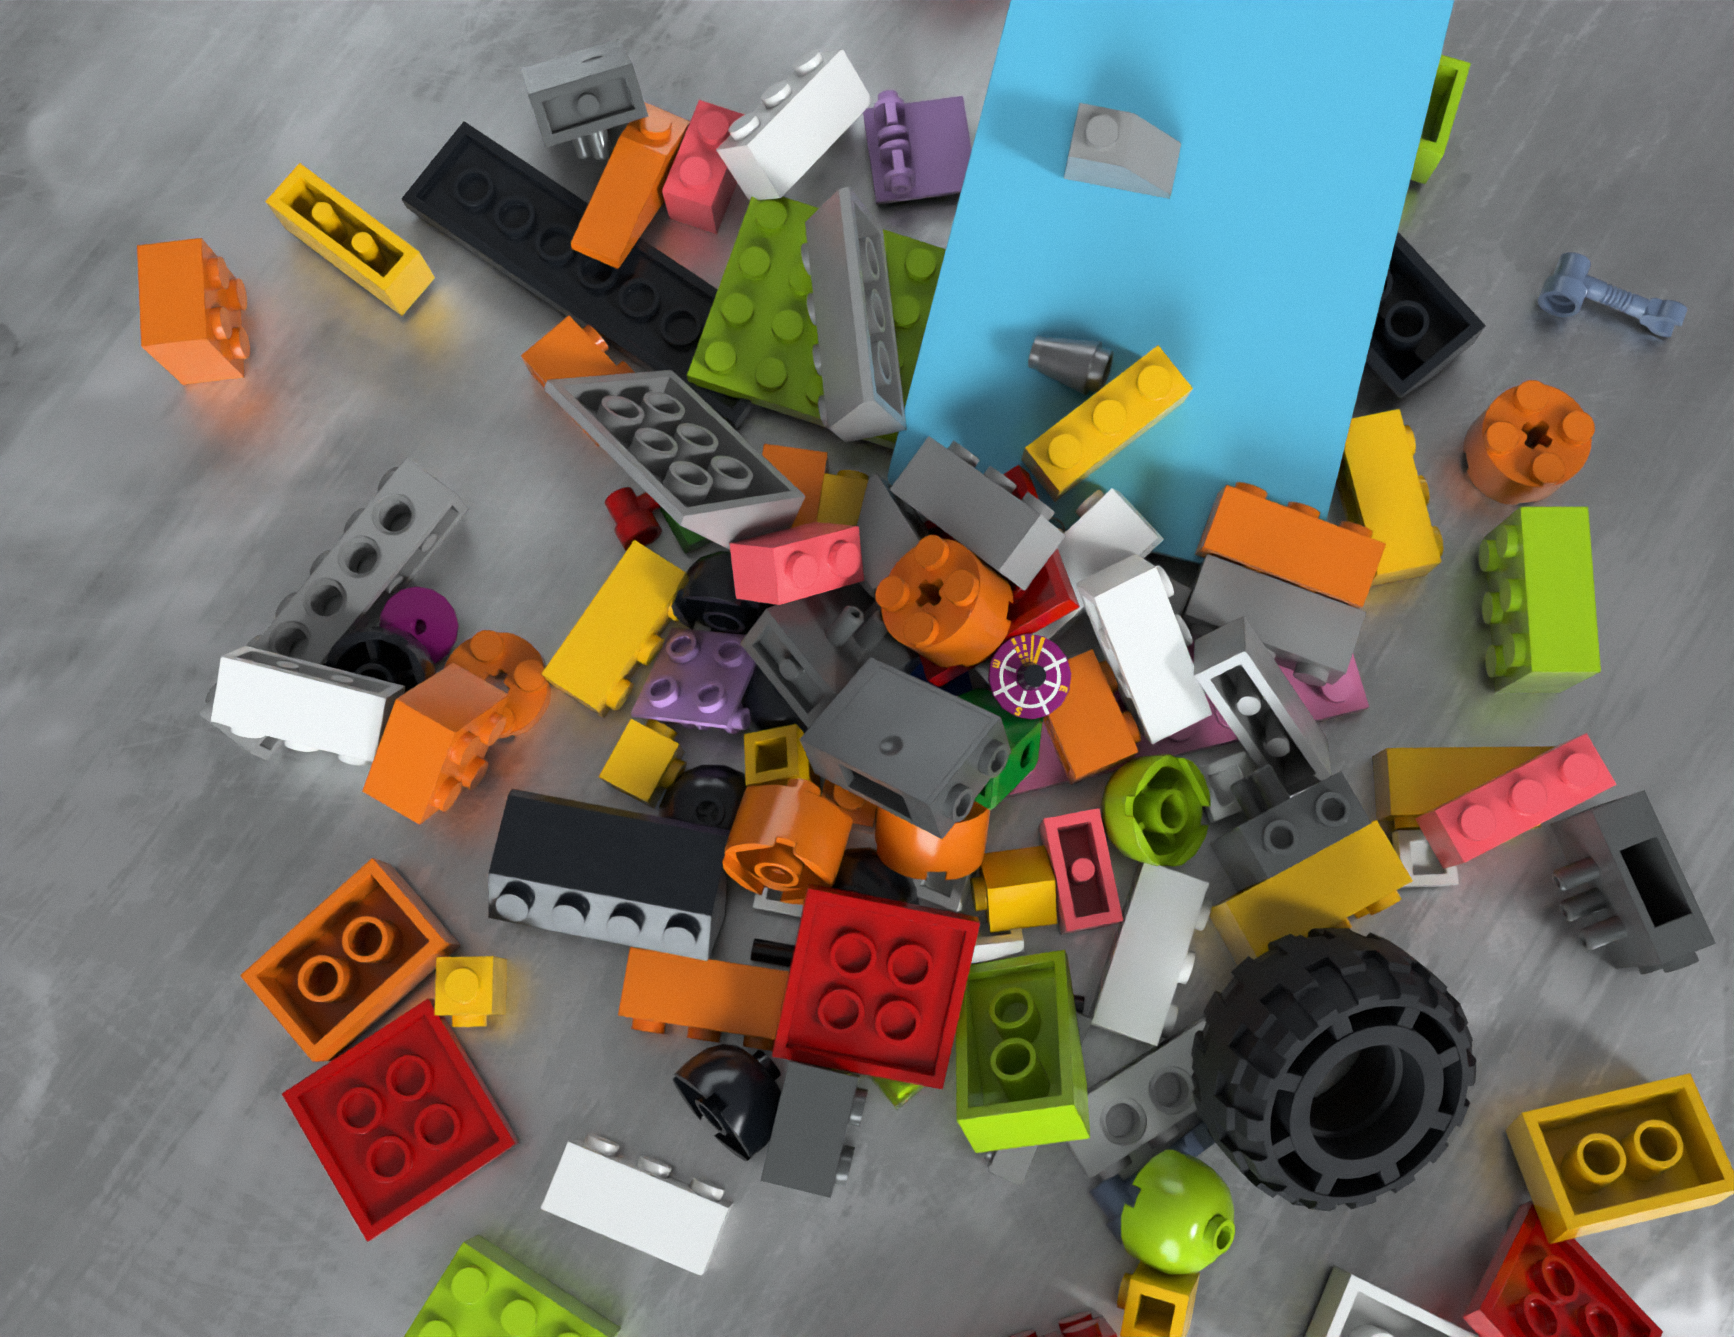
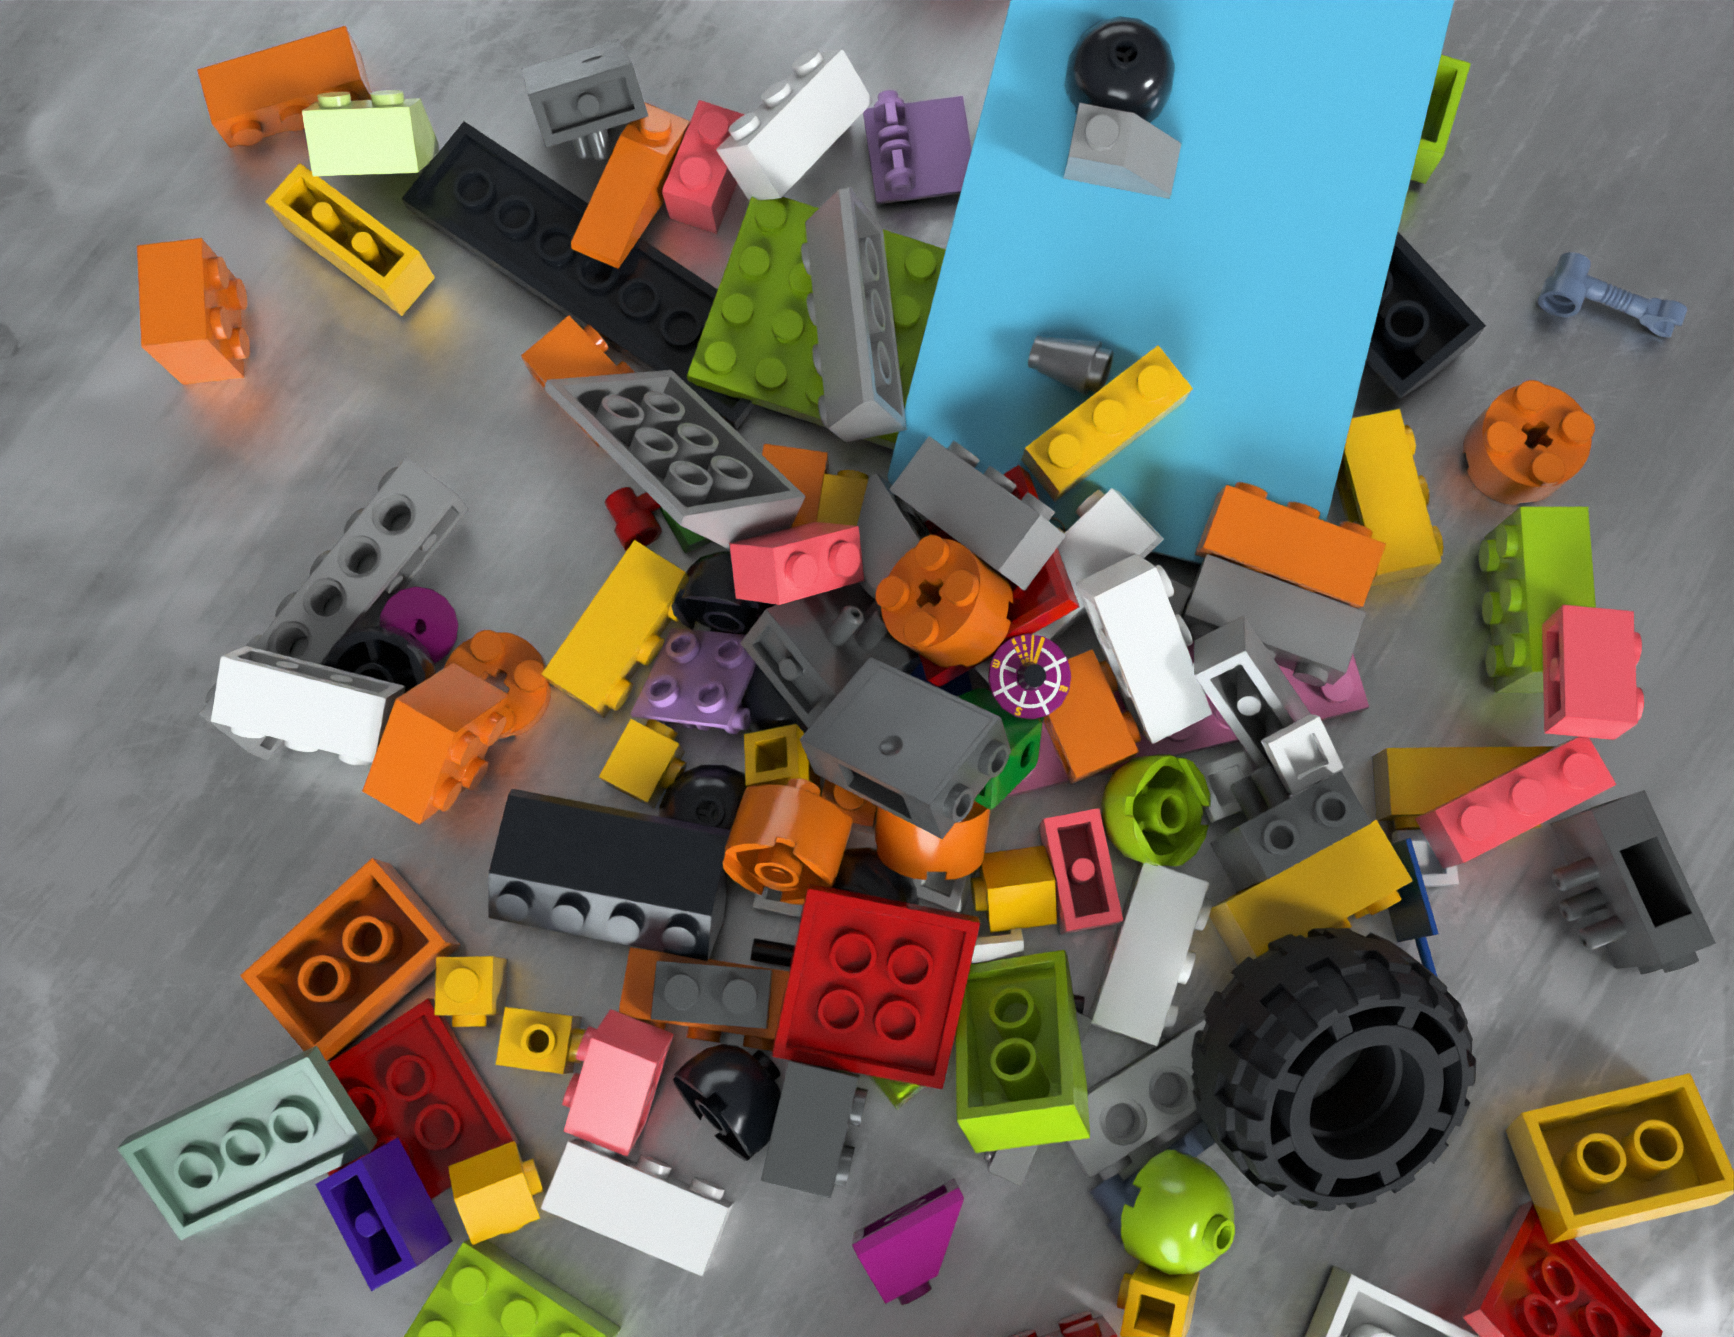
none -> plate [117,1046,378,1241]
none -> orange brick [197,26,372,148]
none -> yellowish green slope [302,90,439,176]
none -> dark purple brick [315,1137,453,1291]
none -> yellow brick [448,1141,544,1245]
none -> yellow brick [495,1007,587,1074]
none -> coral brick [562,1009,674,1156]
none -> dark grey plate [651,961,773,1029]
none -> magenta slope [852,1178,964,1305]
none -> black cylinder [1064,16,1175,123]
none -> white plate [1261,714,1344,795]
none -> piece [1388,838,1439,977]
none -> coral brick [1542,605,1644,740]

